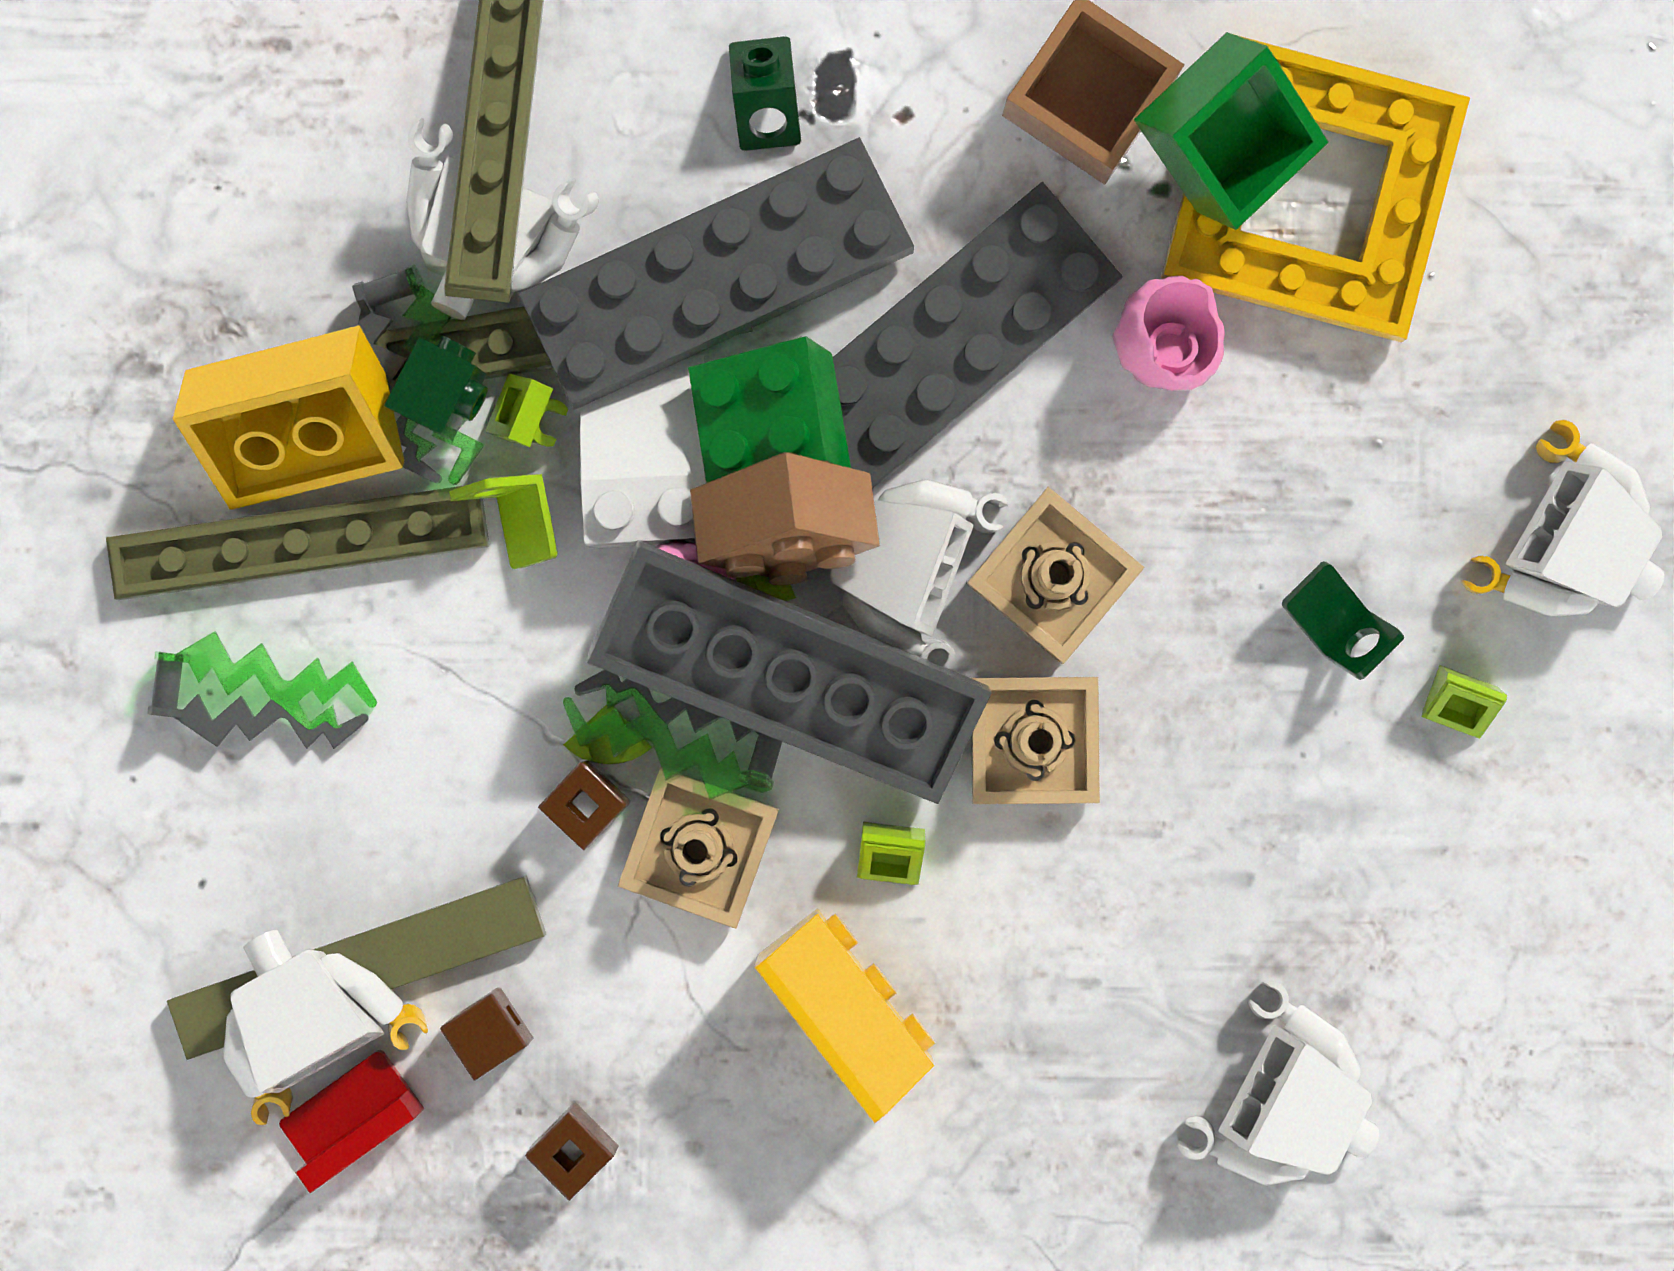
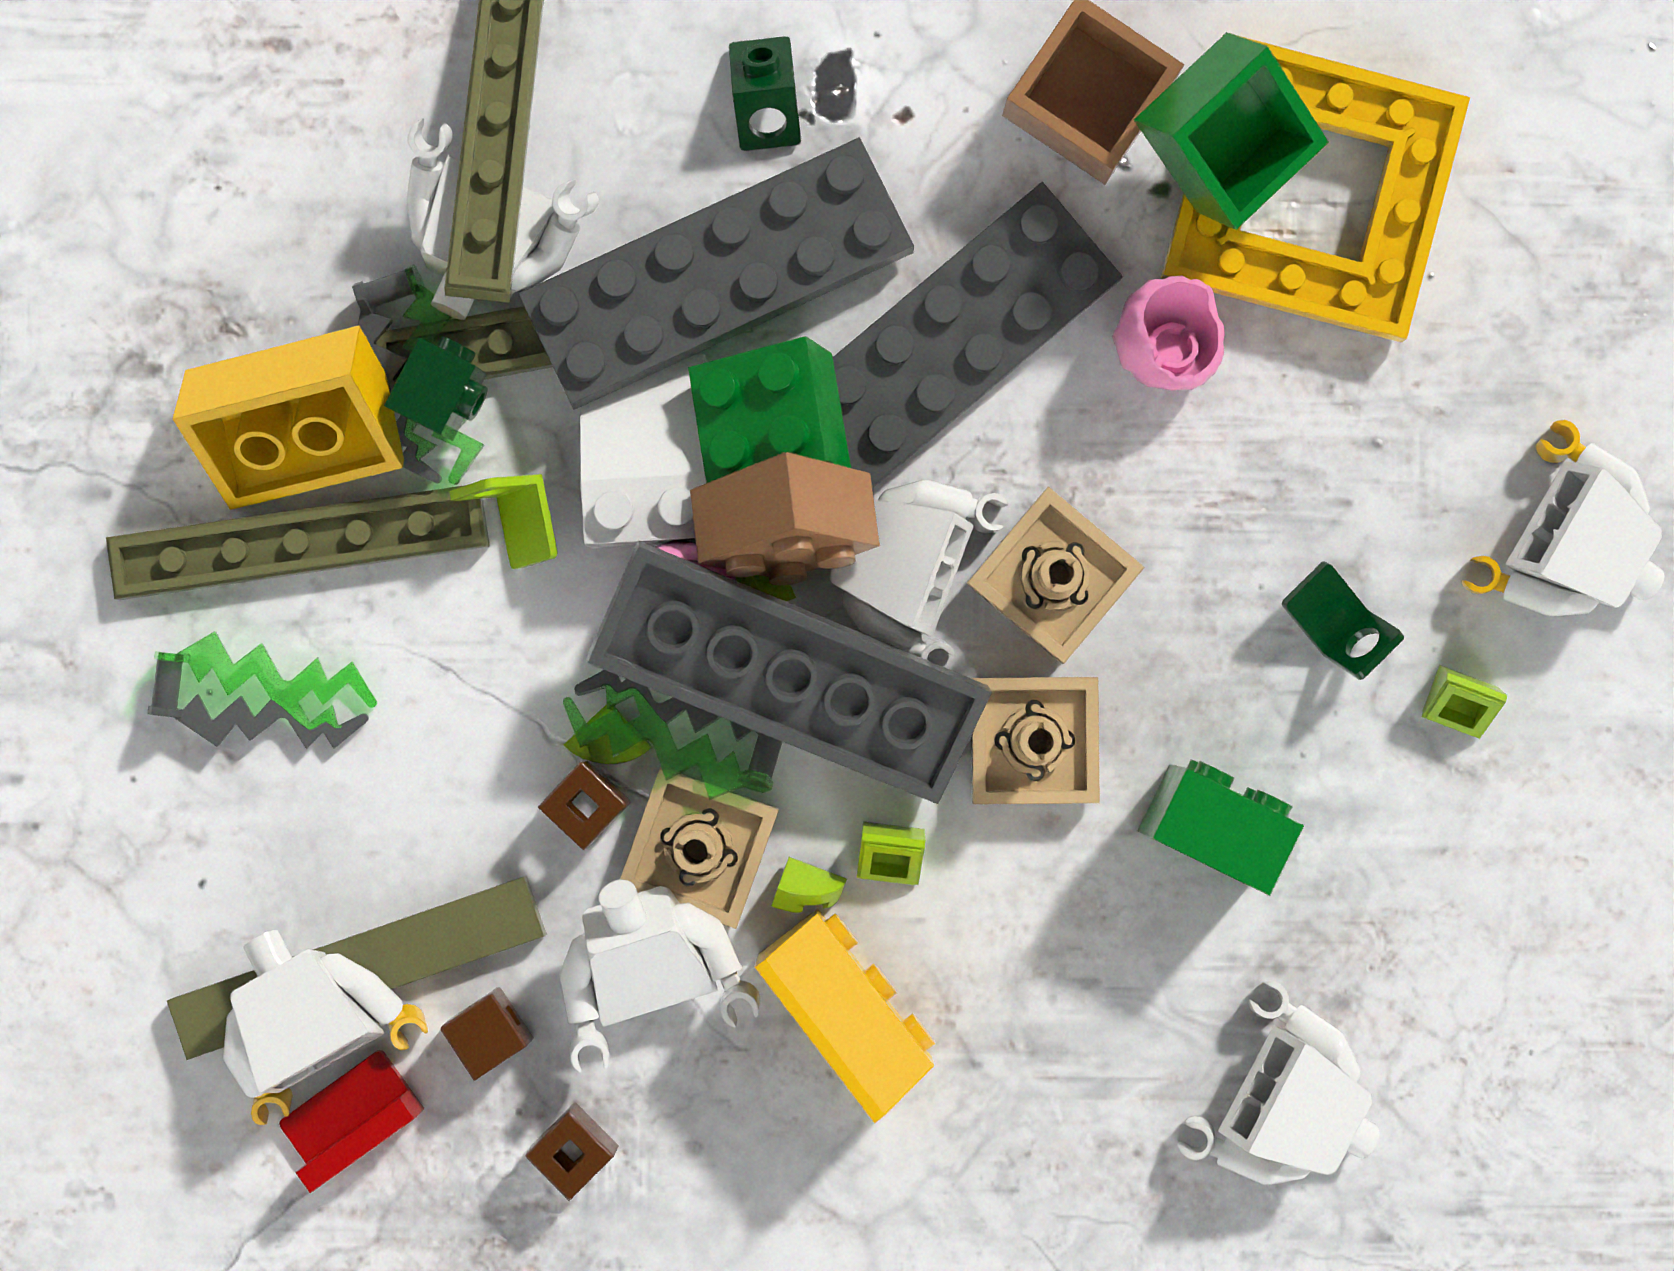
lime tile [485,374,569,447] -> none
none -> white torso [560,879,760,1073]
none -> lime tile [771,857,847,913]
none -> green piece [1138,759,1304,896]

